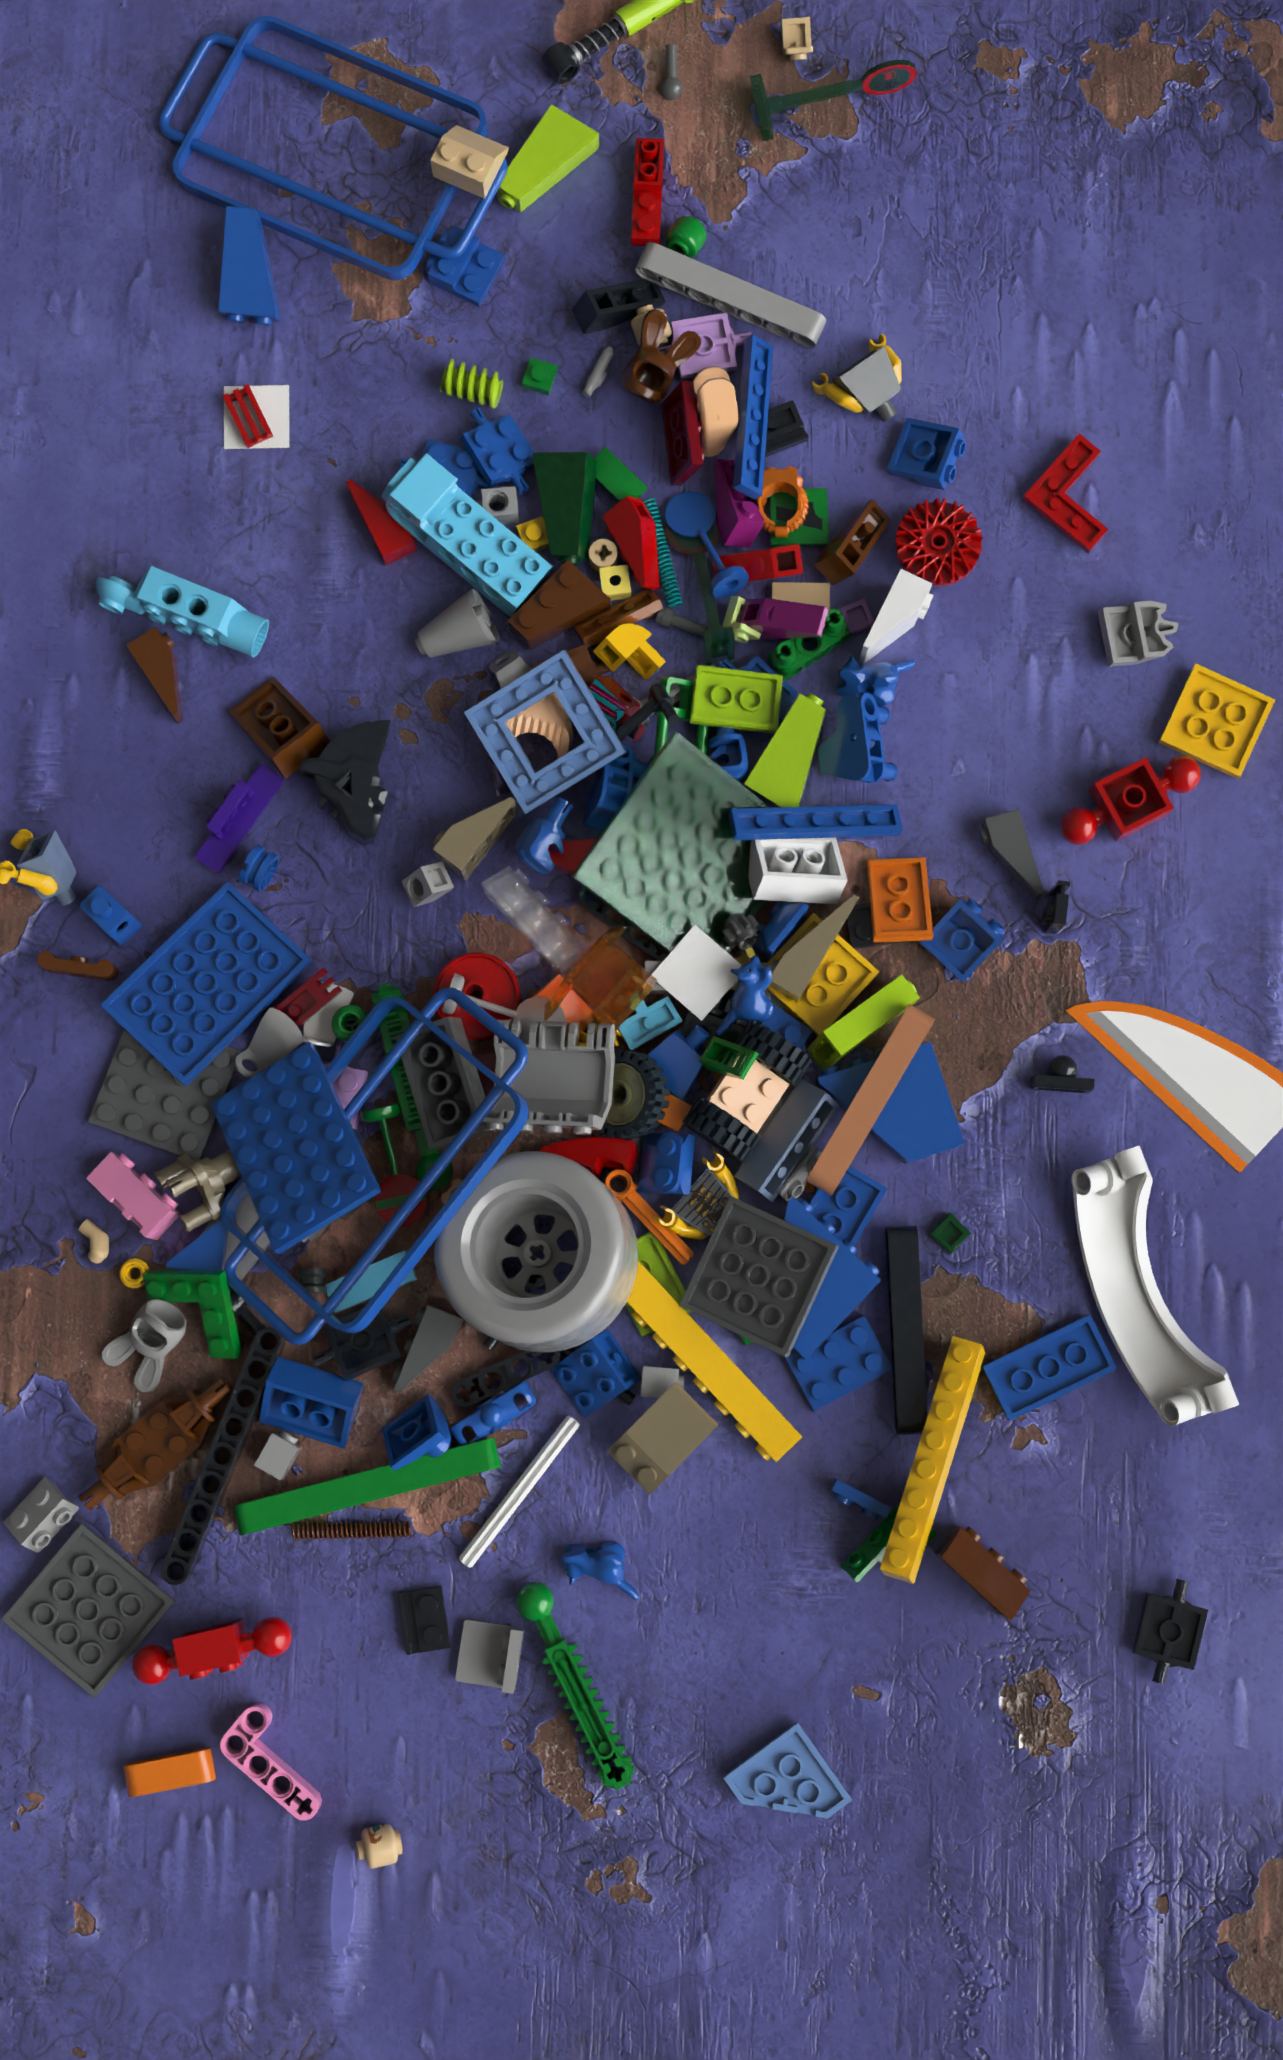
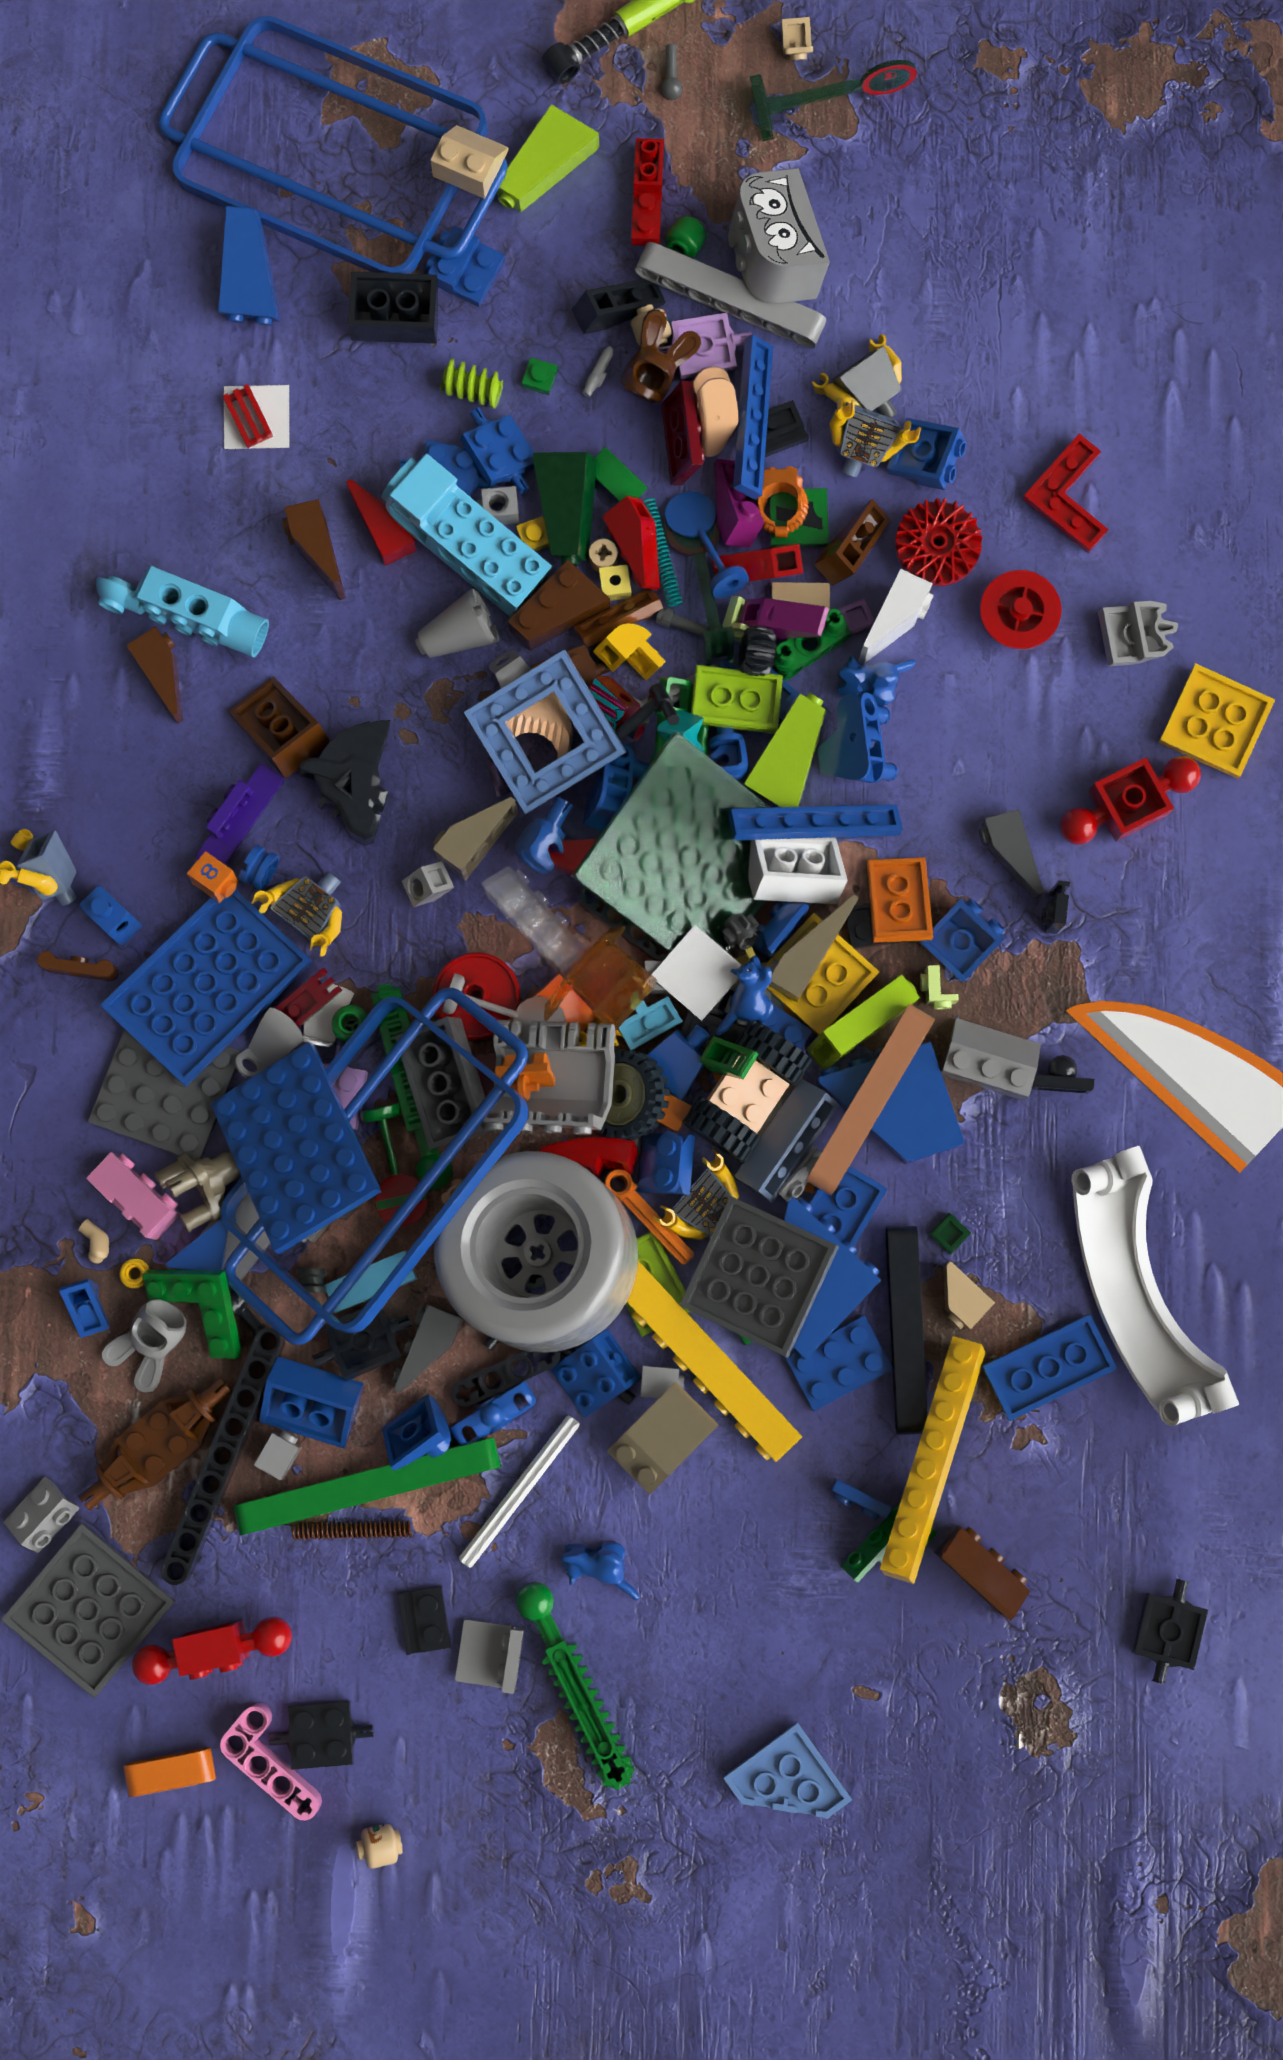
none -> blue slope [59,1278,109,1338]
none -> orange brick [187,851,238,903]
none -> torso [251,871,342,956]
none -> black plate [268,1701,374,1770]
none -> reddish brown slope [282,499,346,600]
none -> black slope [348,272,438,344]
none -> orange hips [495,1052,556,1101]
none -> teal slope [657,711,704,760]
none -> light grey brick [728,168,830,303]
none -> black gear [738,626,777,676]
none -> torso [829,398,921,477]
none -> yellowish green bracket [920,965,959,1010]
none -> light grey slope [940,1018,1041,1101]
none -> tan slope [943,1261,995,1330]
none -> red wheel [980,570,1062,649]

